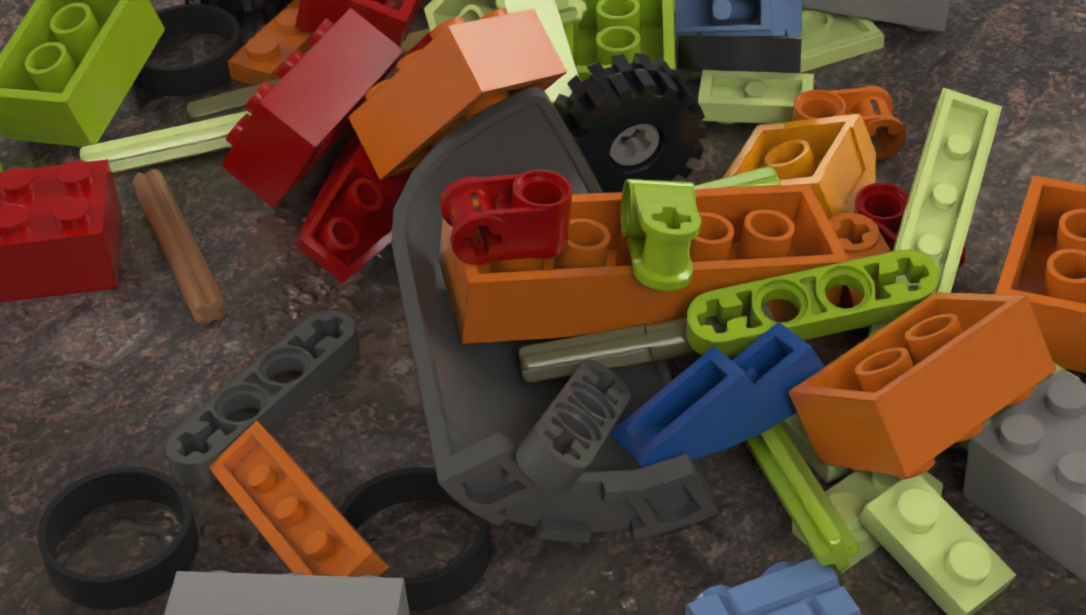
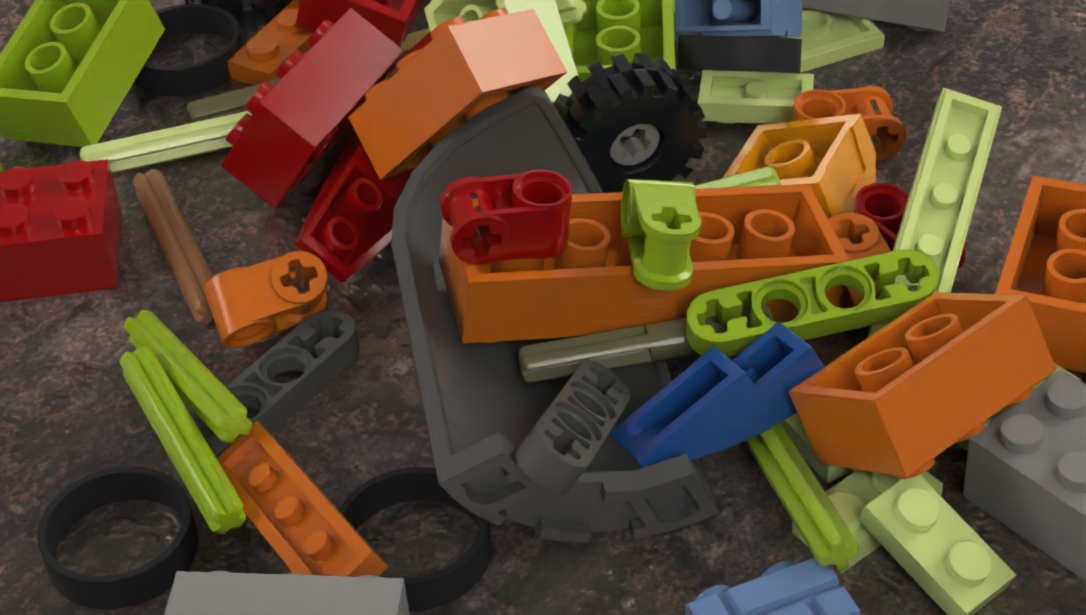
none -> lime axle [119,346,246,534]
none -> lime axle [124,310,252,443]
none -> orange piece [203,250,328,349]

